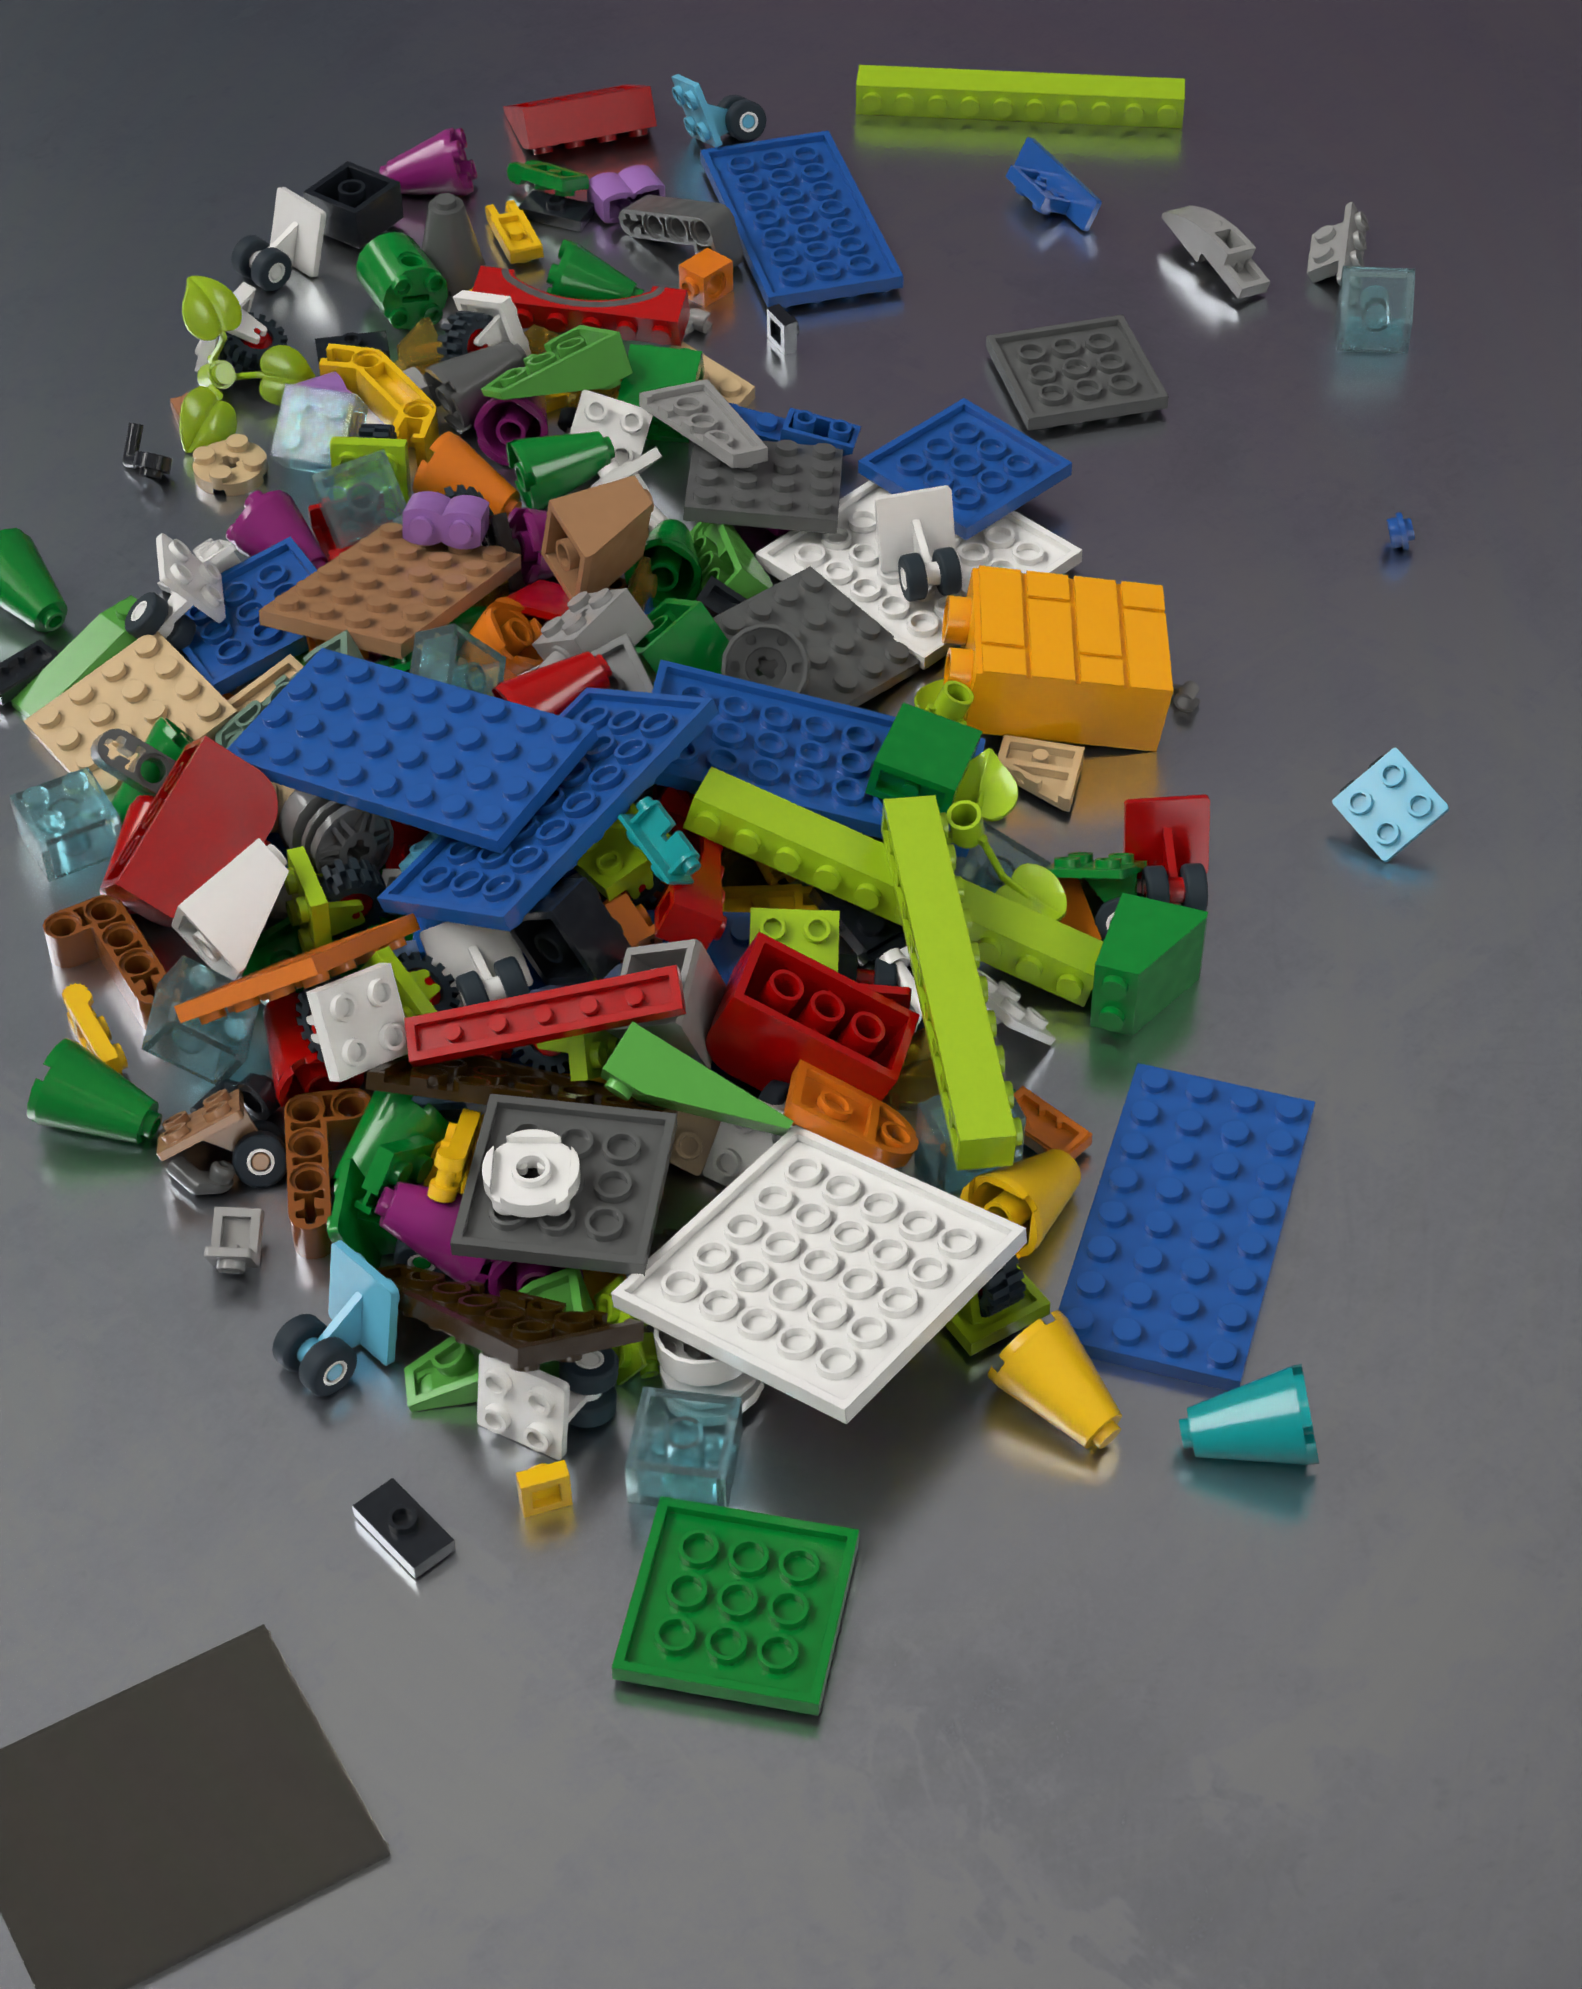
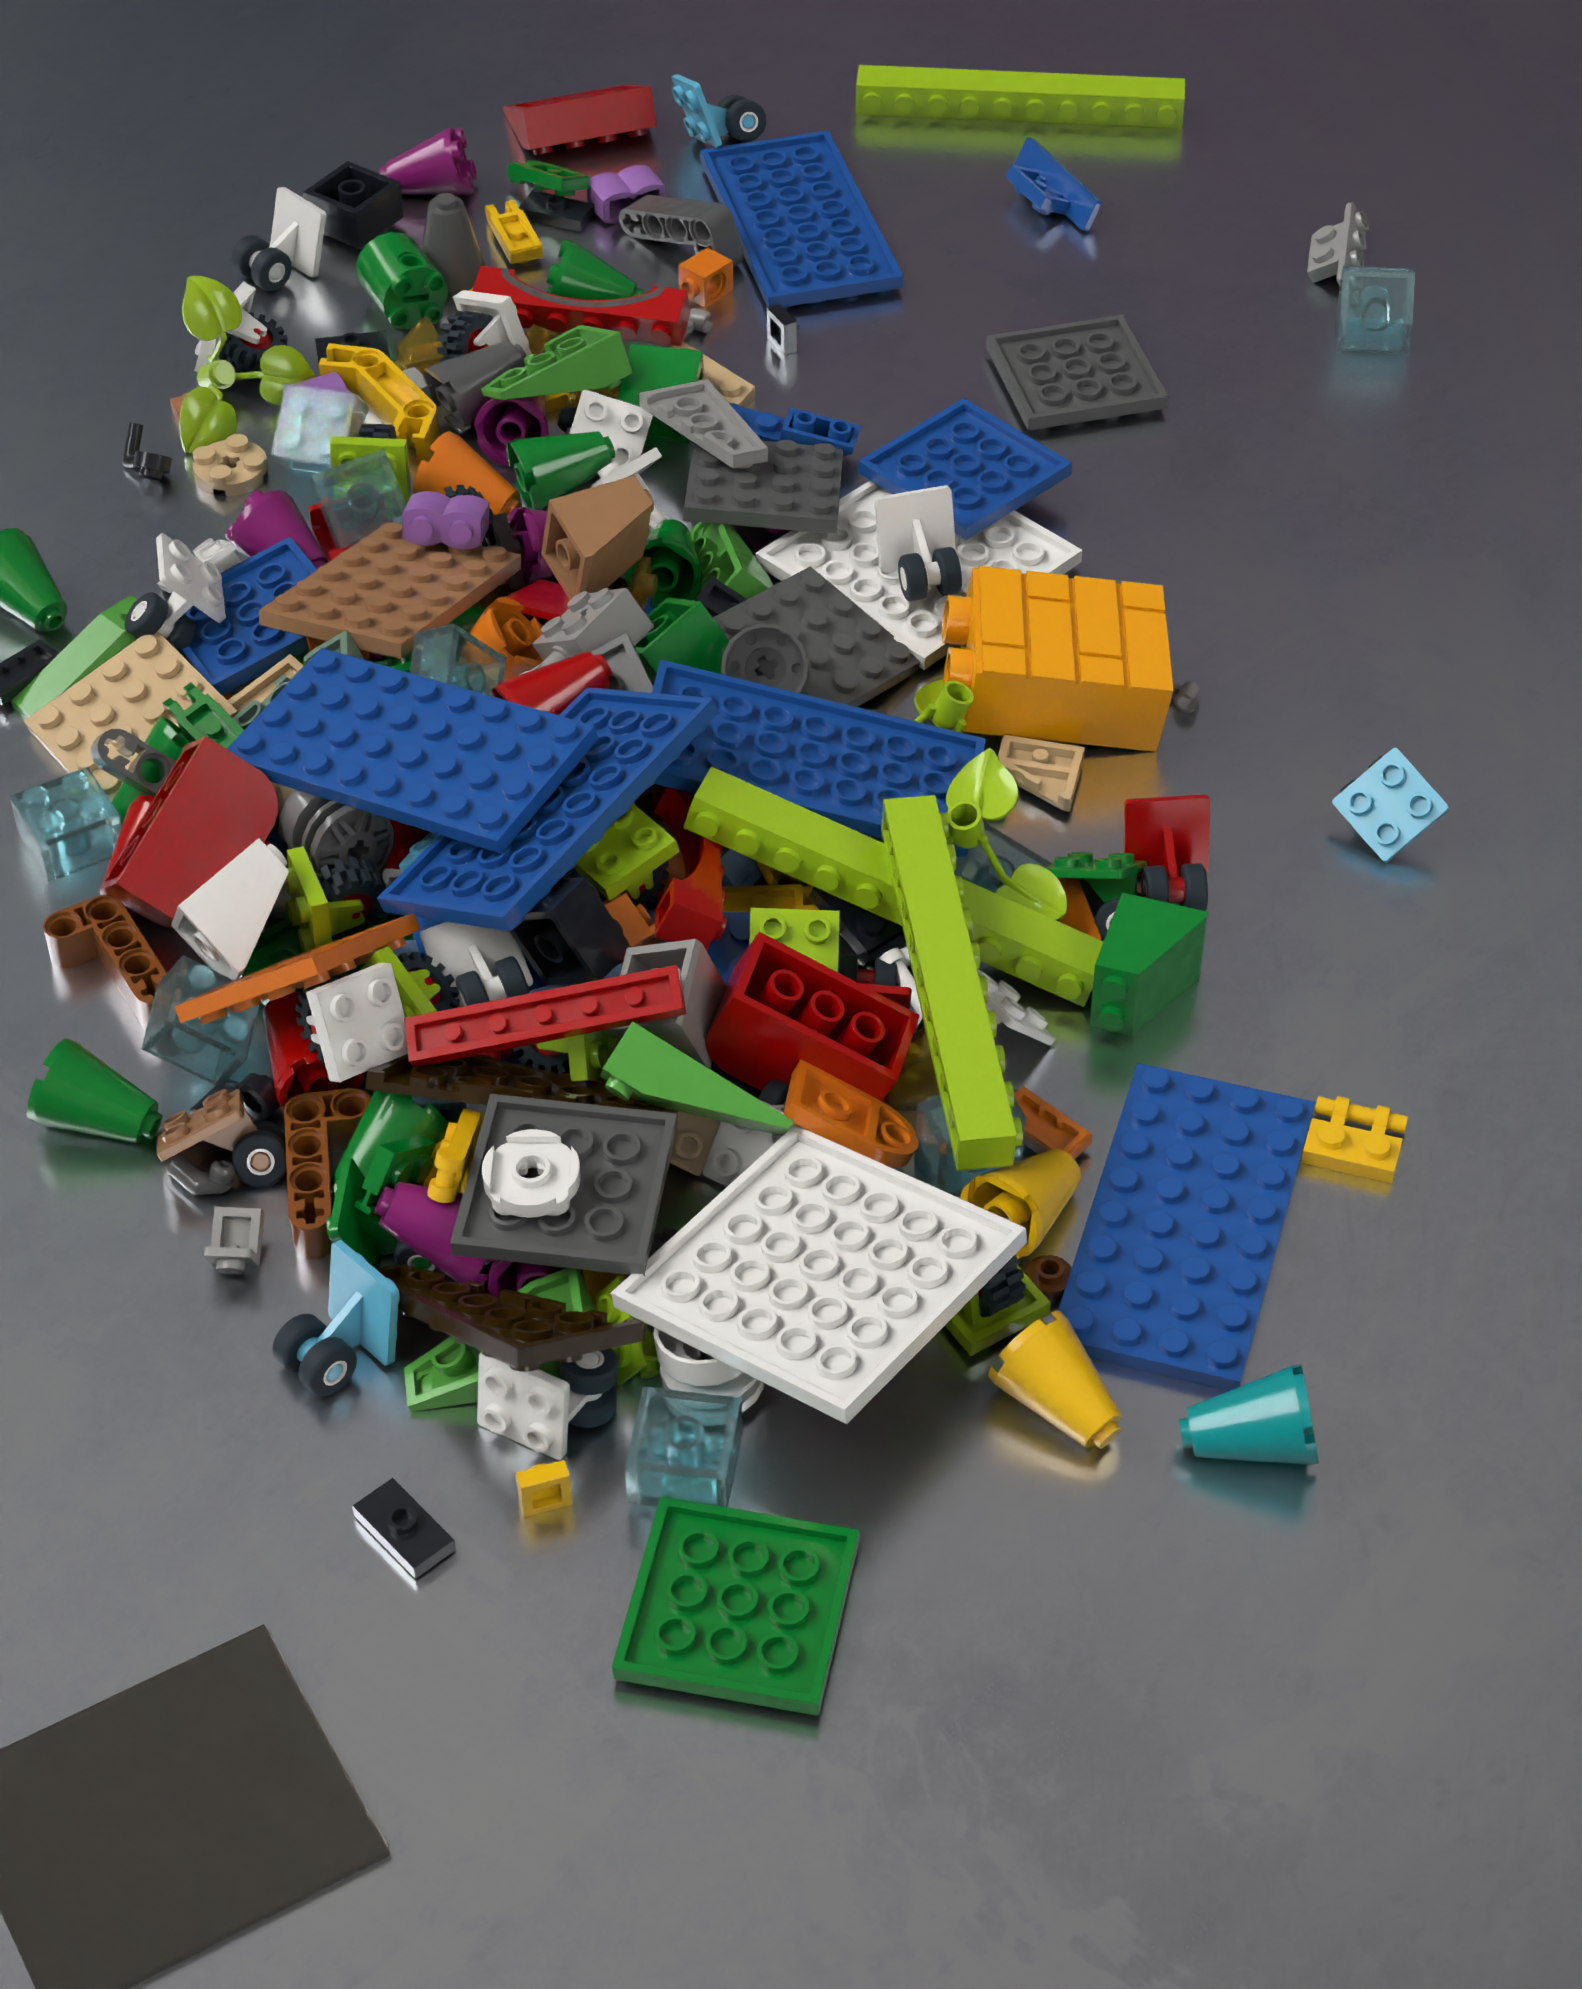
yellow hinge [62,983,128,1076] -> none
teal hinge [618,796,701,885] -> none
green panel [865,702,983,814] -> none
light grey slope [1162,206,1270,299] -> none
blue plate [1386,512,1415,551] -> none
none -> green hinge [163,682,244,749]
none -> light blue plate [720,847,762,887]
none -> reddish brown plate [1025,1255,1072,1300]
none -> yellow plate [1301,1095,1408,1184]

